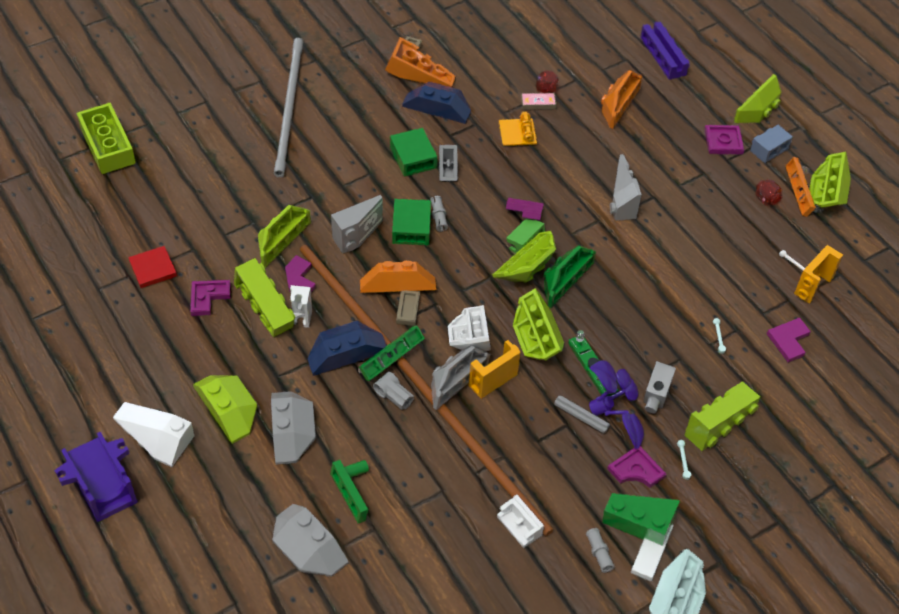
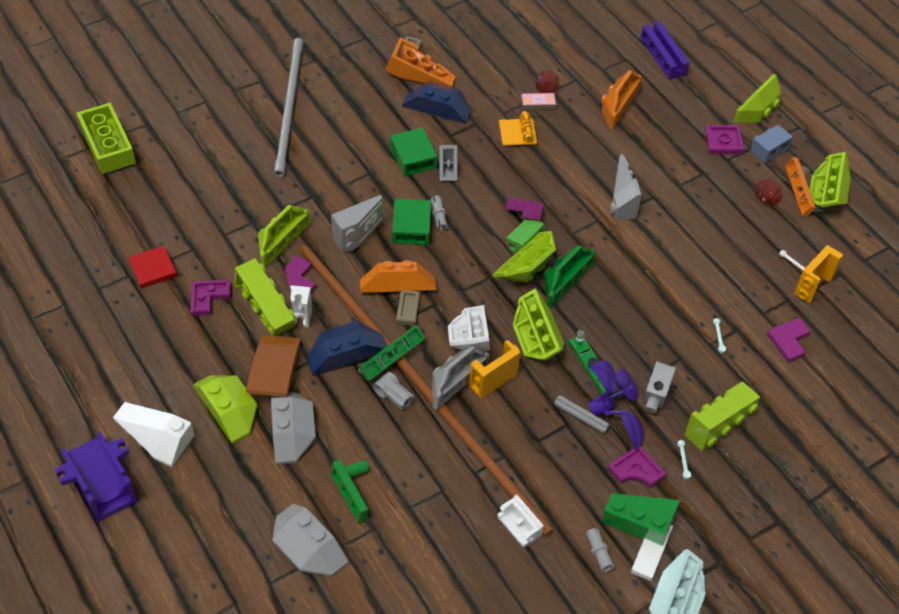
none -> dark orange slope [246,335,301,397]

